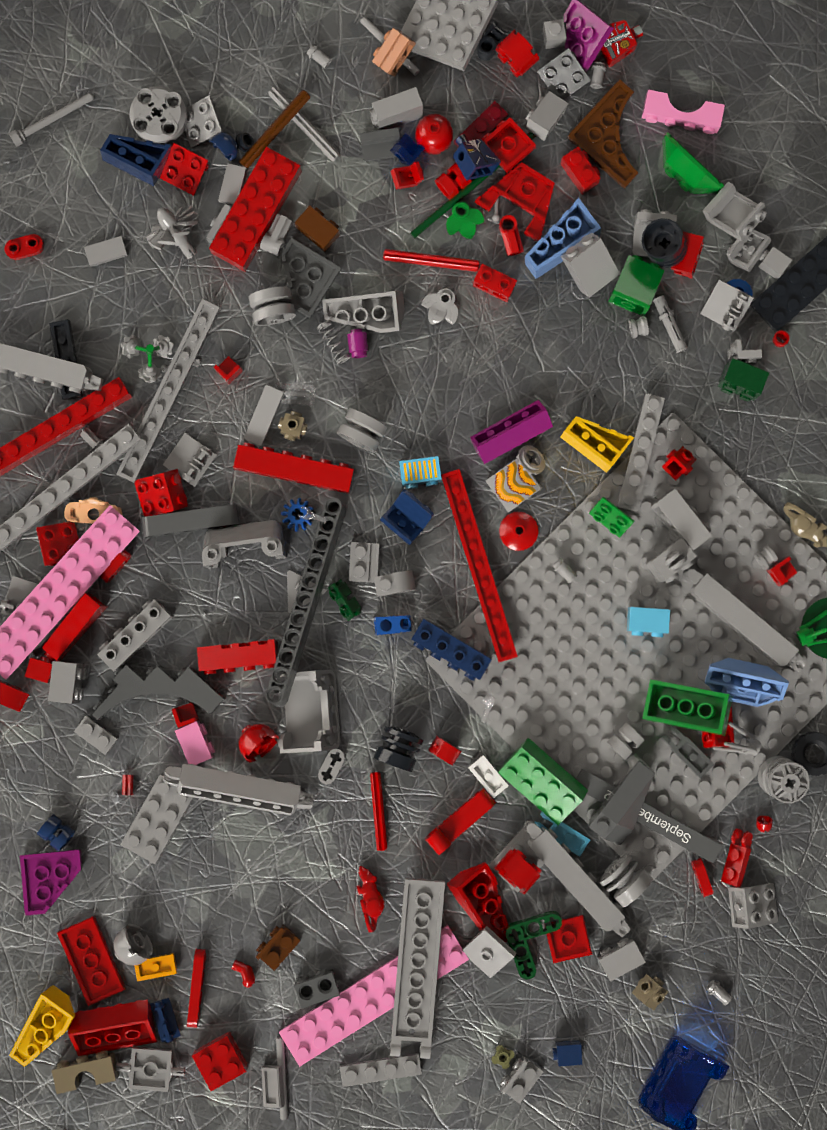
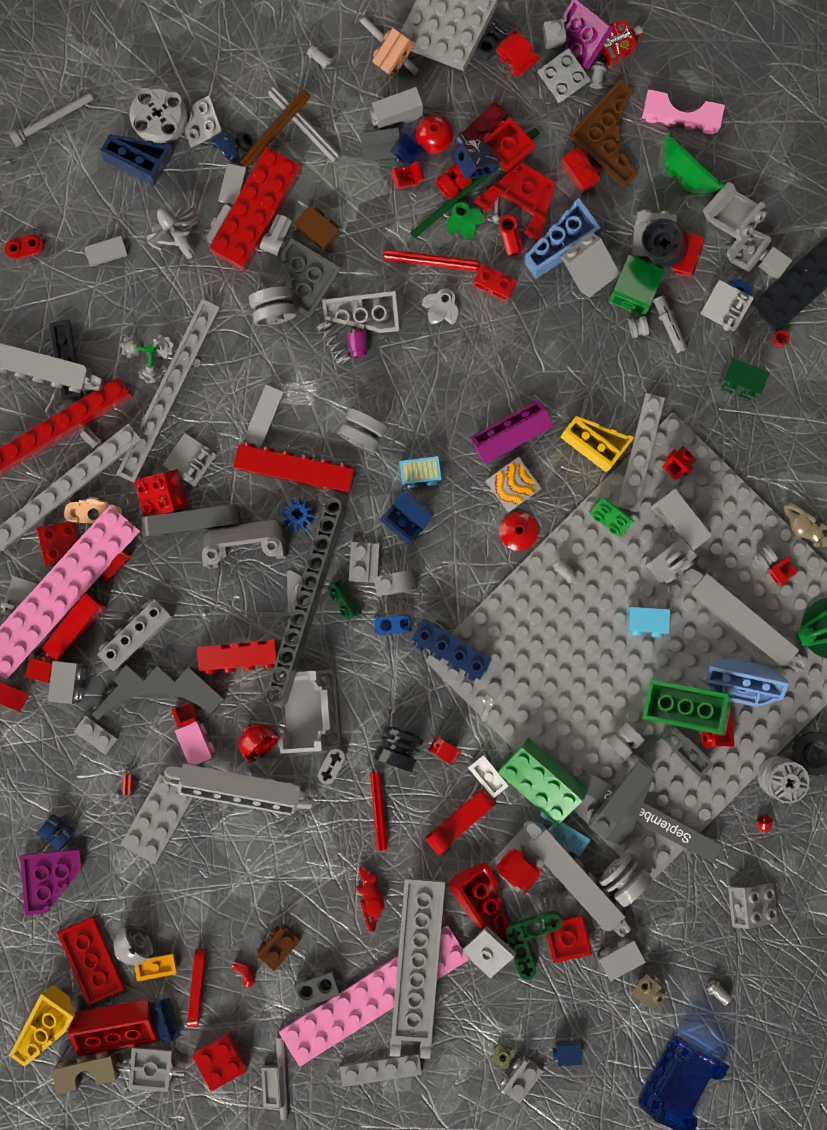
red hinge [160,143,209,196] -> none
red panel [213,356,243,384] -> none
dark tan brick [278,411,308,441] -> none
clear hand [298,507,327,523] -> none
red plate [441,469,518,663] -> none
light grey gear [516,445,545,475] -> none
light grey brick [525,91,569,141] -> none
red beam [691,858,713,897] -> none
light grey plant [713,722,761,756] -> none
red hinge [721,828,753,888] -> none
light grey bracket [727,339,762,366] -> none

